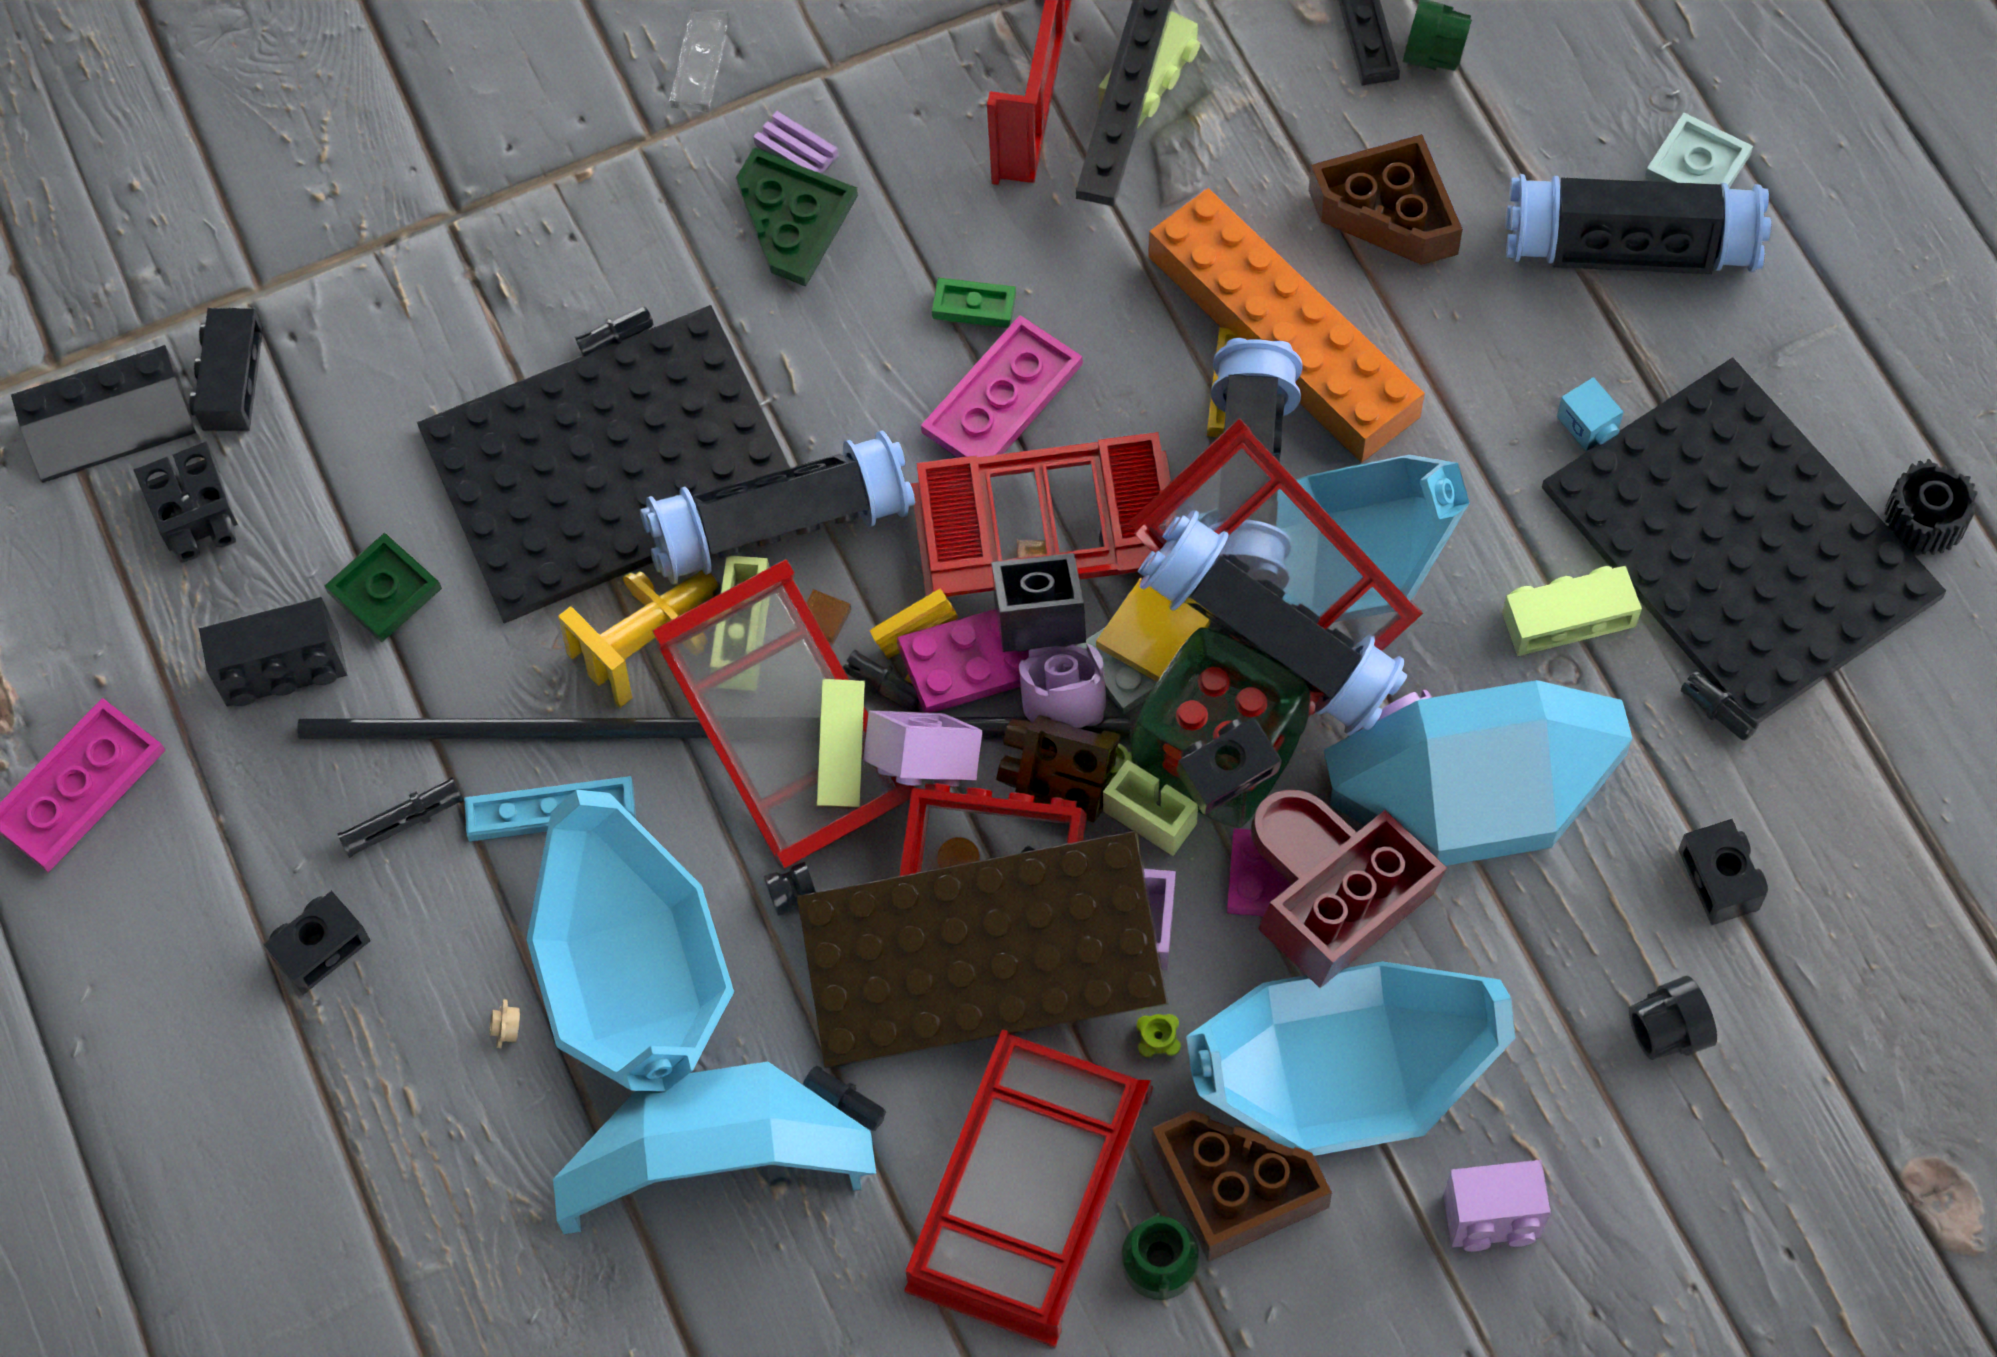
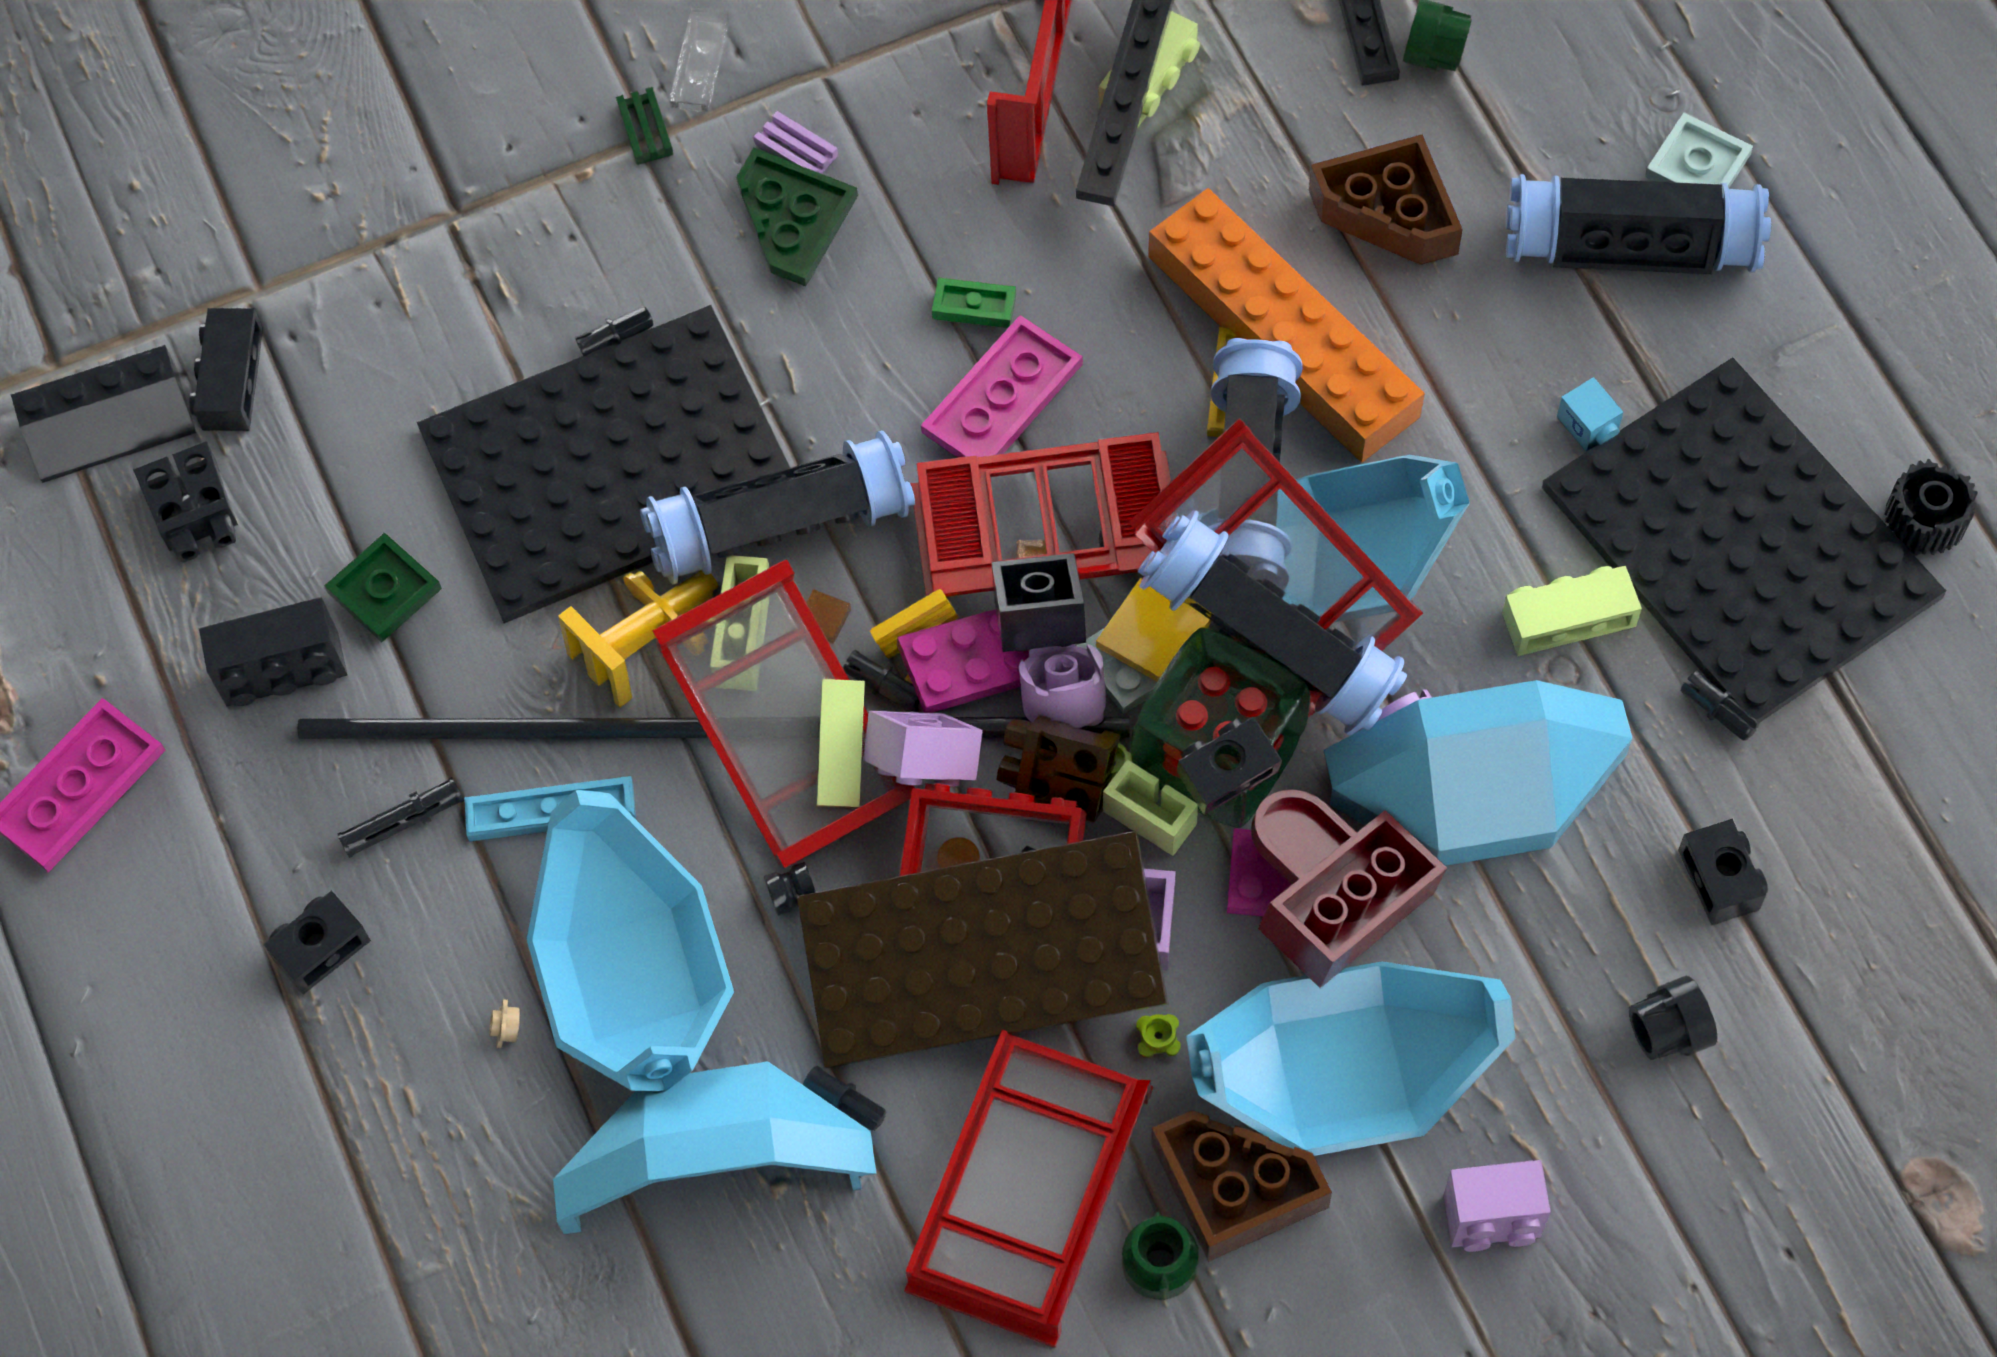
none -> dark green tile [616,87,674,165]

